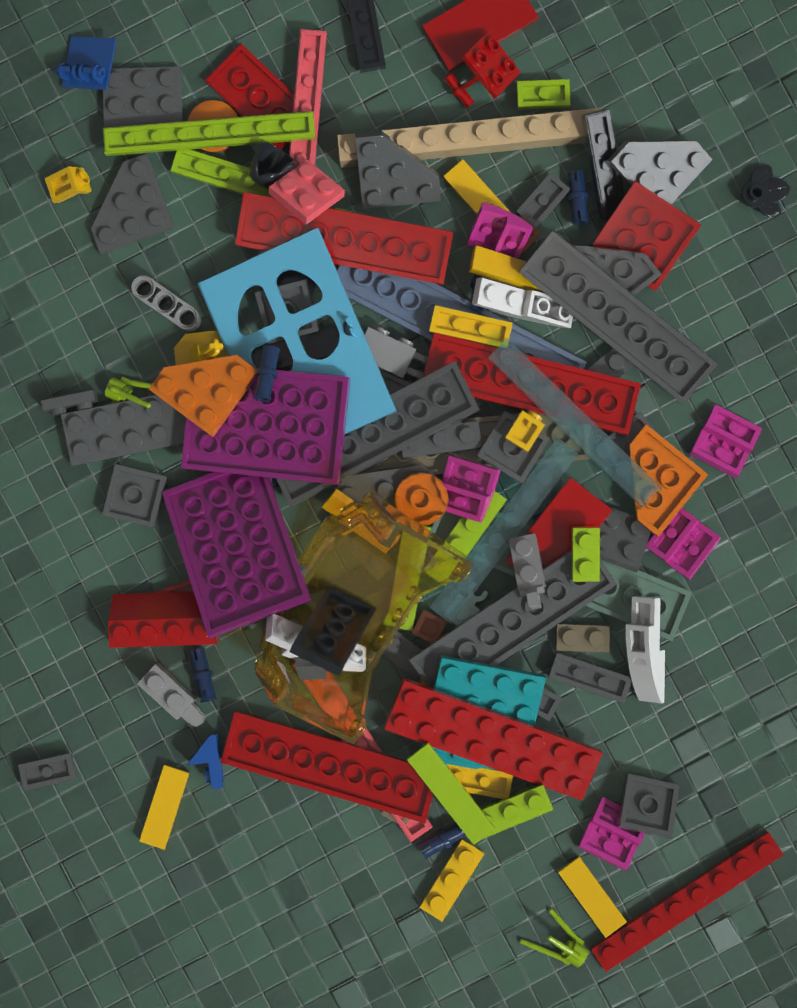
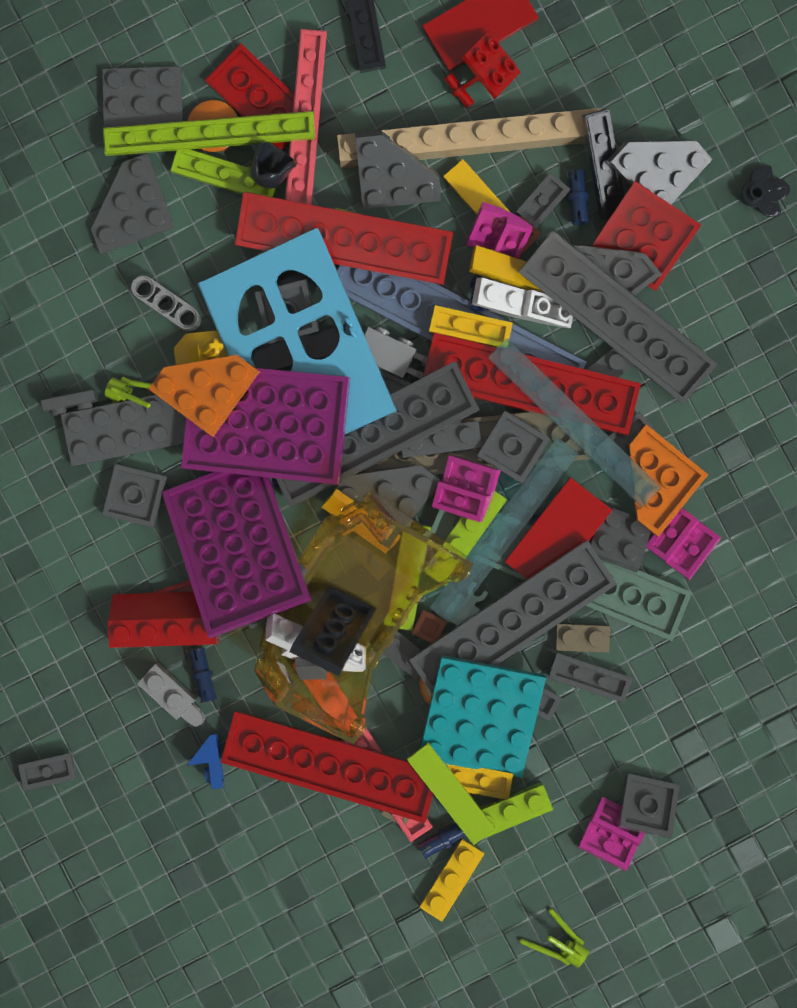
yellow bracket [44,166,92,203] -> none
blue hinge [55,36,117,90] -> none
yellow tile [139,764,190,850] -> none
dark blue pin [254,345,280,402] -> none
coral plate [269,160,345,225] -> none
red plate [384,678,603,800] -> none
orange tile [394,472,449,526] -> none
yellow bracket [505,410,545,452] -> none
light grey hinge [509,533,546,610] -> none
lime plate [516,79,571,110] -> none
yellow tile [557,856,627,938] -> none
lime plate [571,527,600,582] -> none
red plate [590,831,784,972] -> none
white slope [626,596,665,704] -> none
dark pink slope [689,404,762,479] -> none

